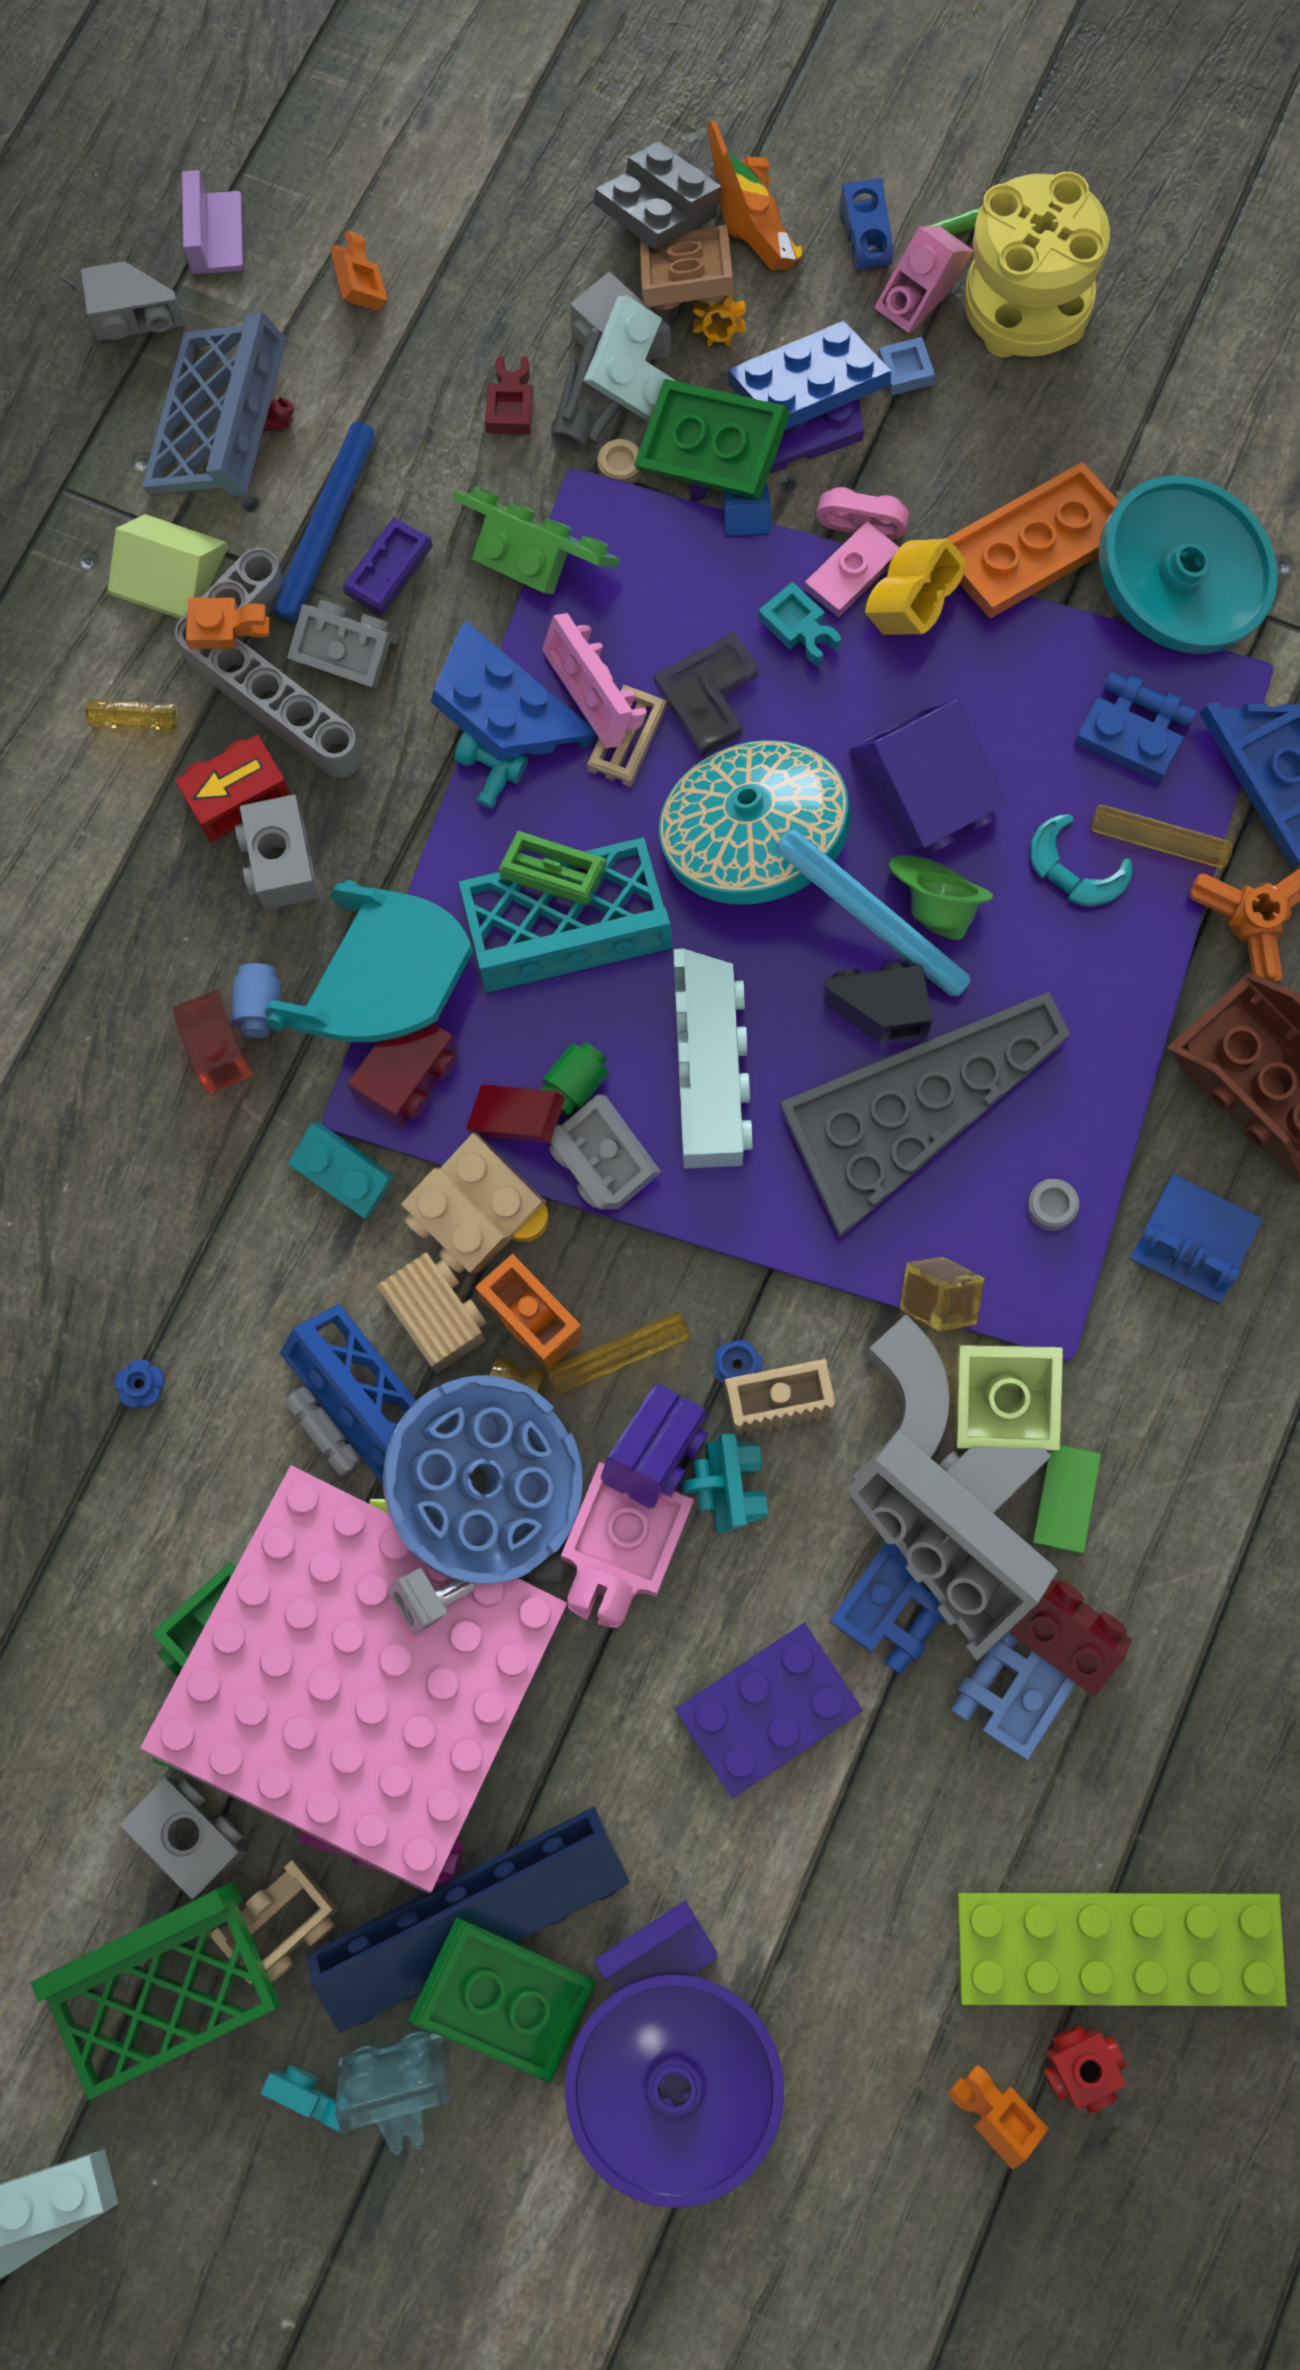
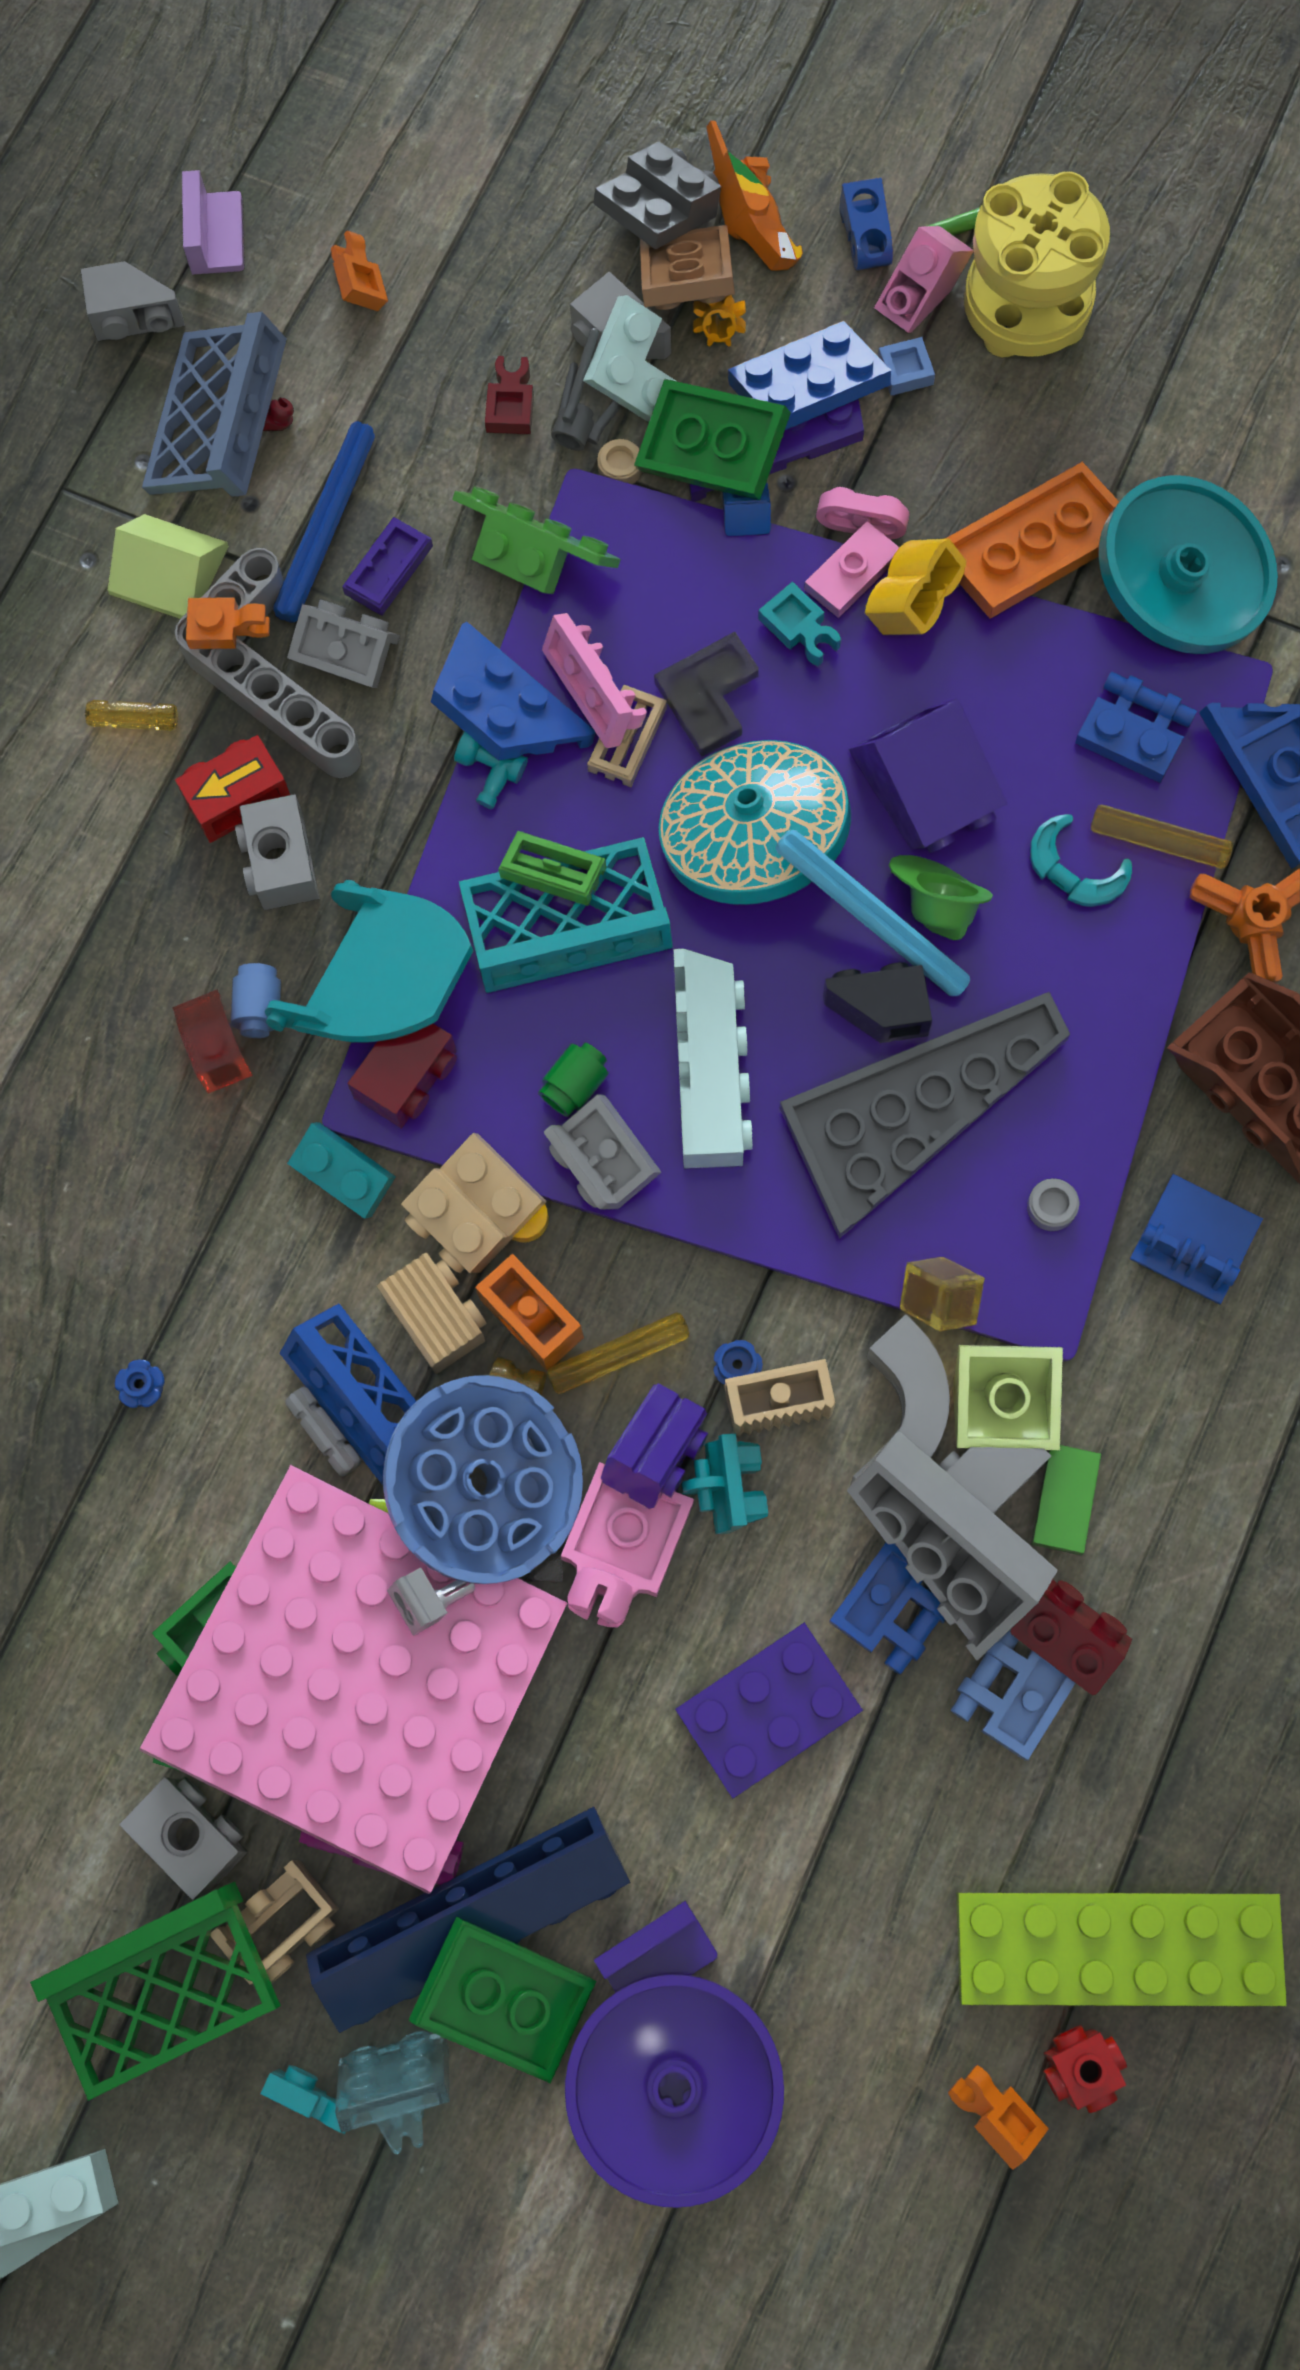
dark red tile [466,1084,565,1144] -> none

